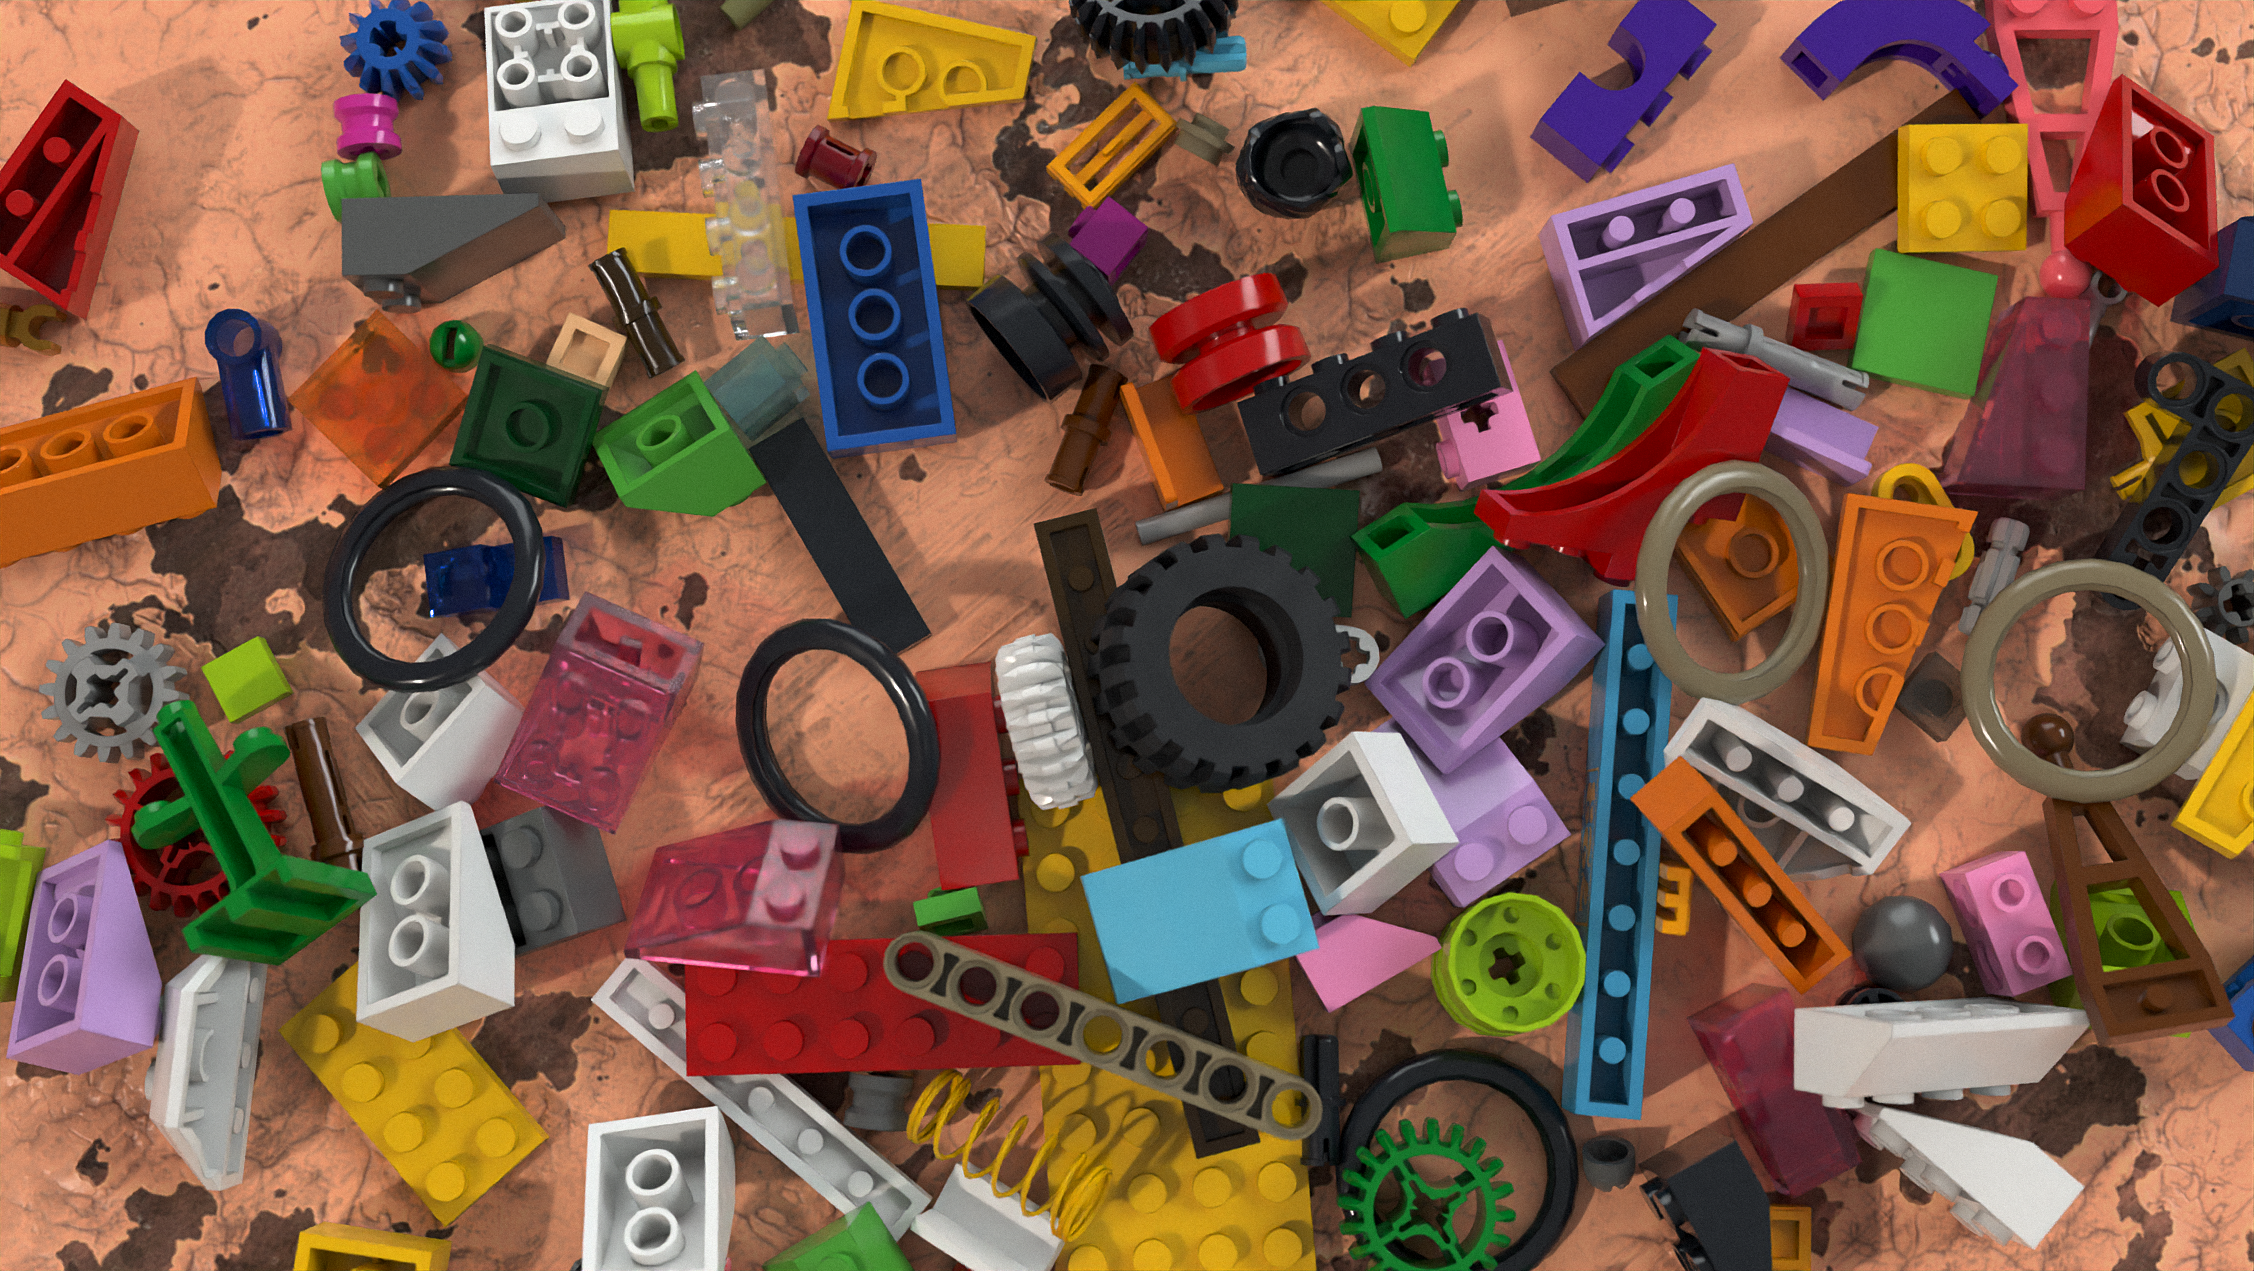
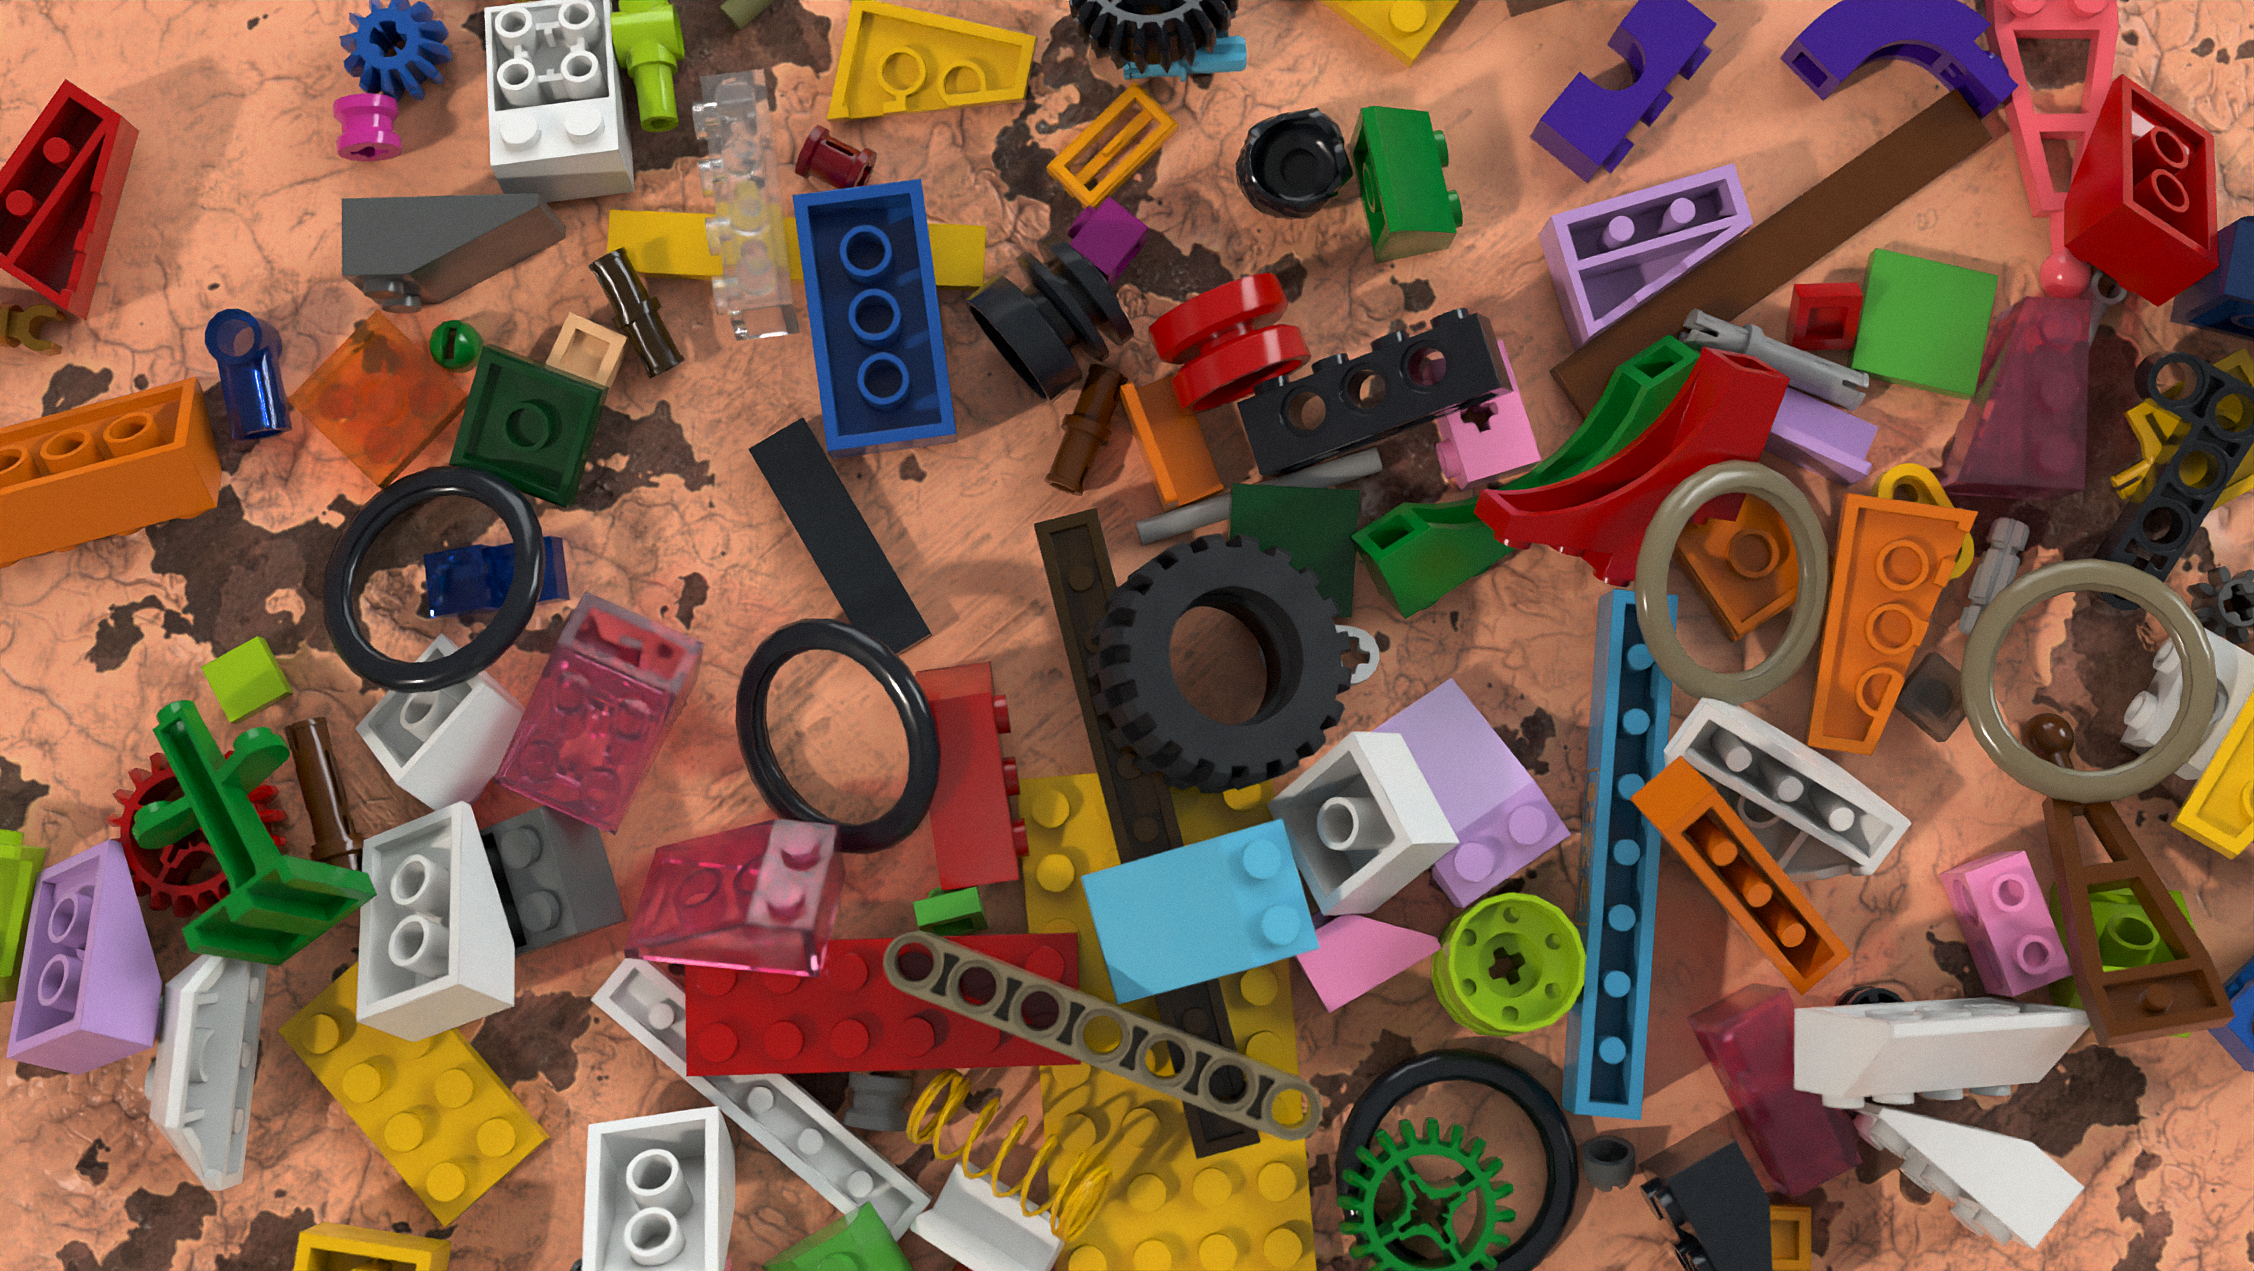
light grey gear [39,623,190,764] -> none
bright green wheel [321,151,391,224] -> none
bright green slope [592,370,767,517] -> none
clear light blue brick [703,334,810,442] -> none
white gear [995,633,1099,810] -> none
dark tan plate [1174,113,1235,167] -> none
black axle [1295,1034,1346,1166] -> none
lavender slope [1364,545,1606,775] -> none
light orange tile [1655,856,1694,935] -> none
dark grey hair [1852,896,1954,993] -> none
yellow plate [1897,124,2028,254] -> none

